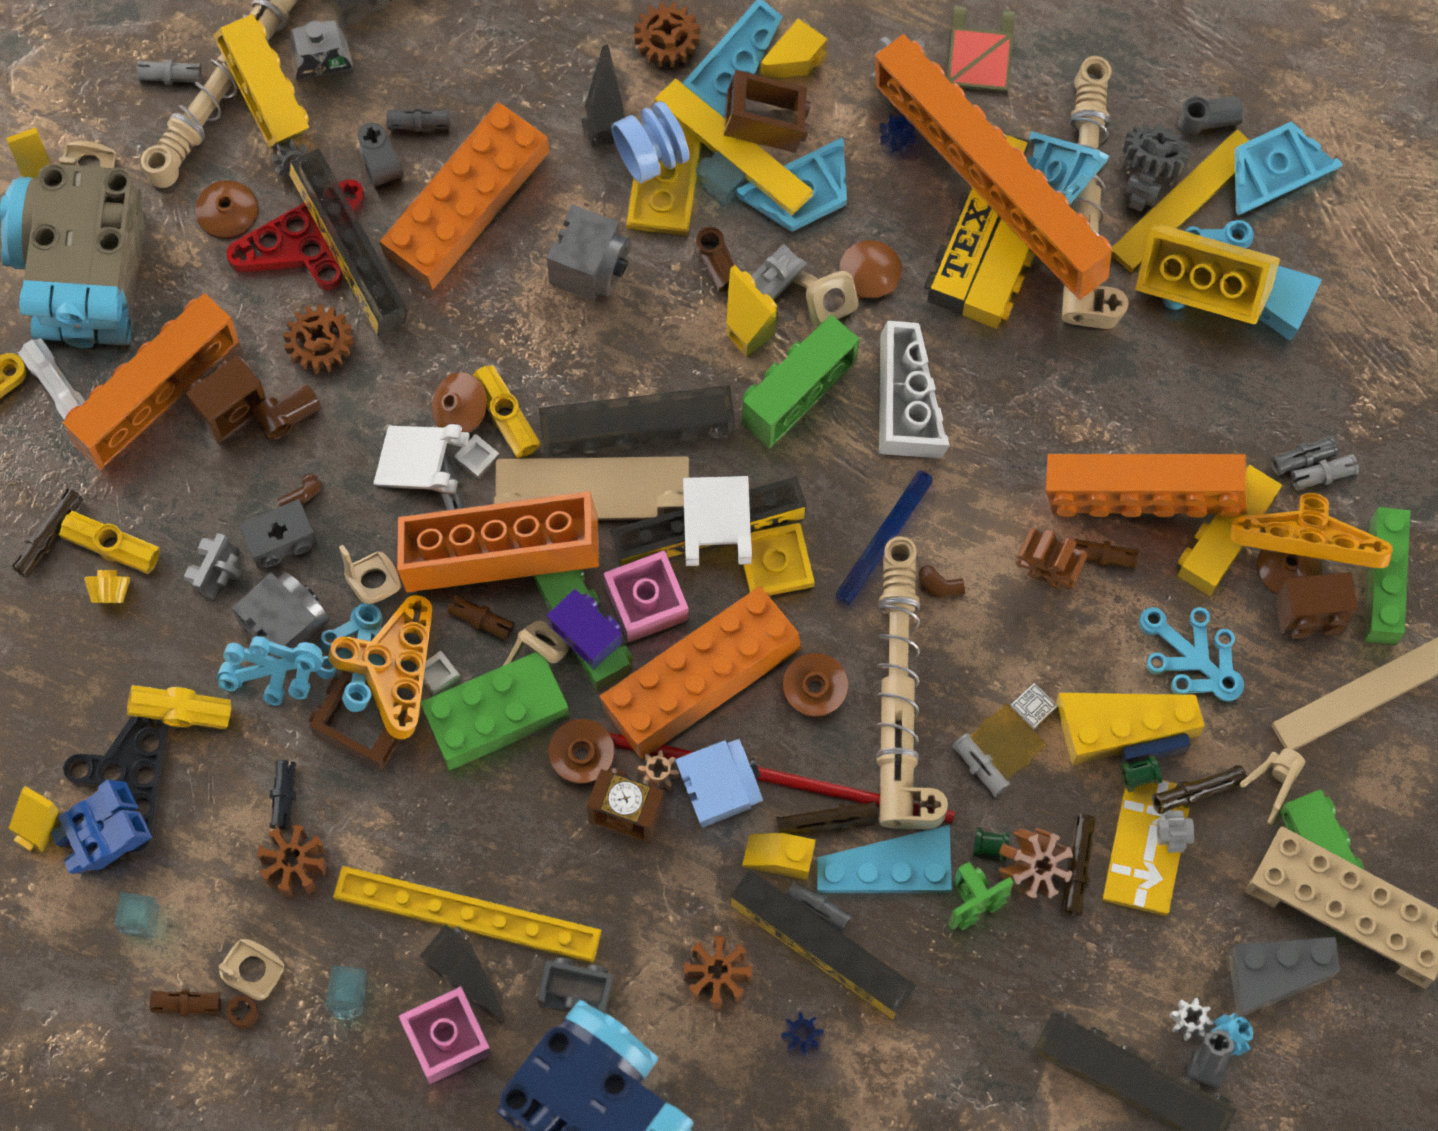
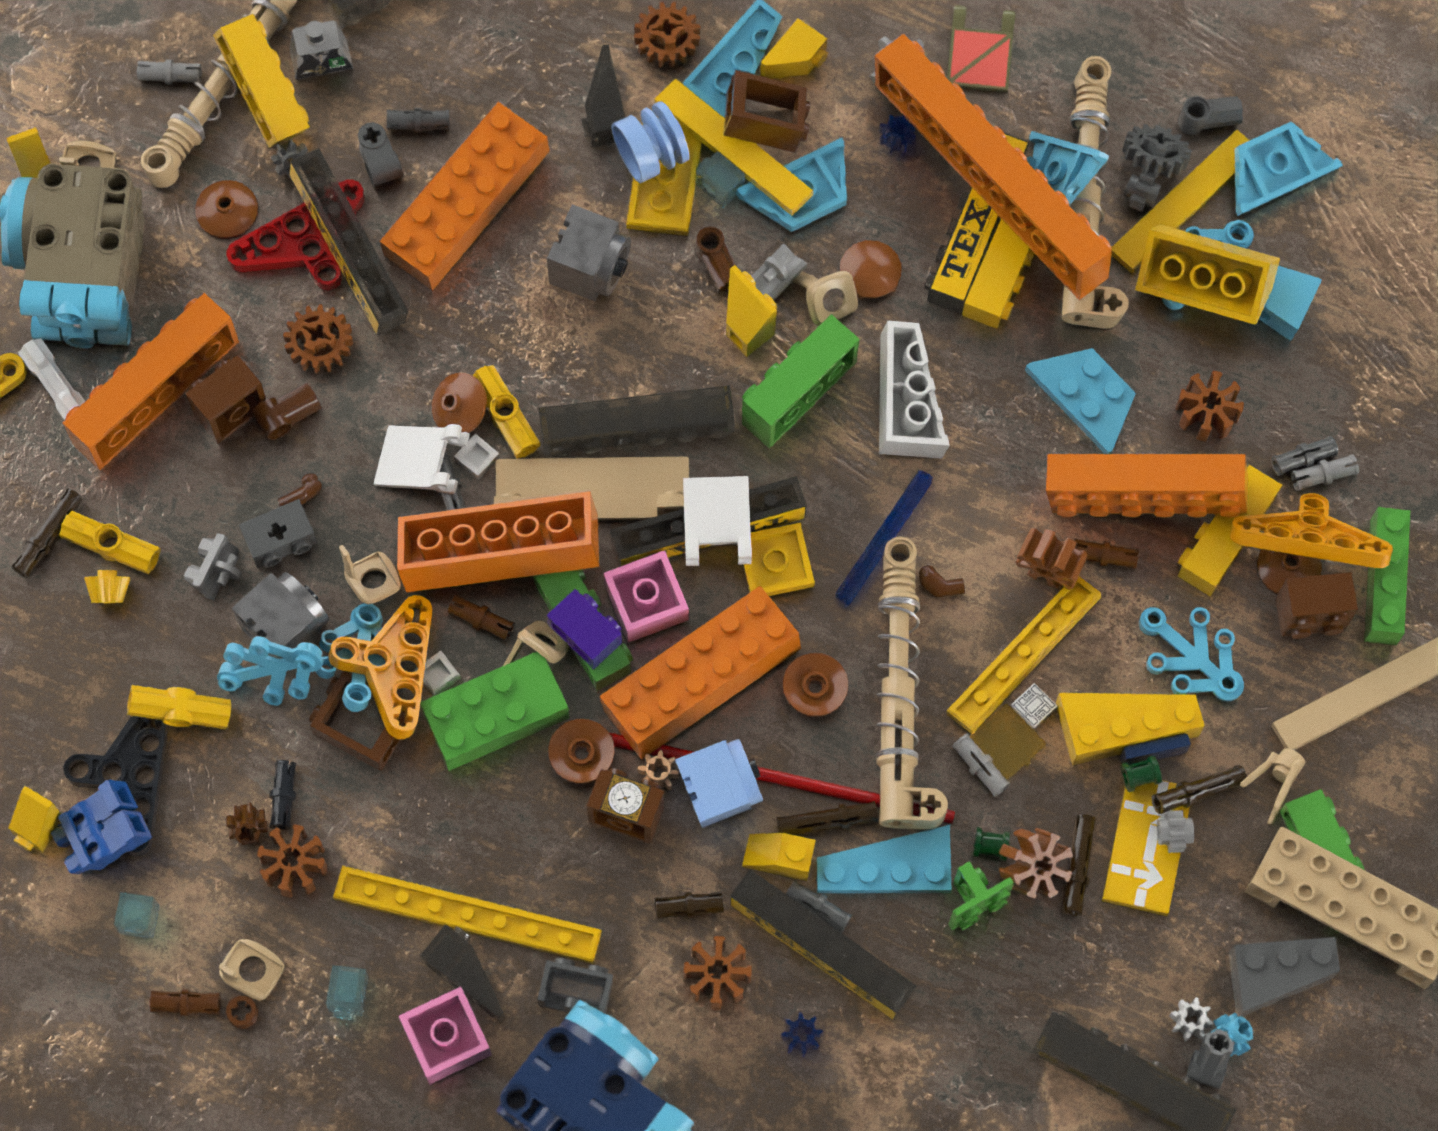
none -> reddish brown gear [226,803,268,846]
none -> dark brown pin [654,891,724,919]
none -> yellow tile [947,576,1101,734]
none -> medium azure wing [1025,348,1136,454]
none -> dark orange gear [1175,371,1244,442]

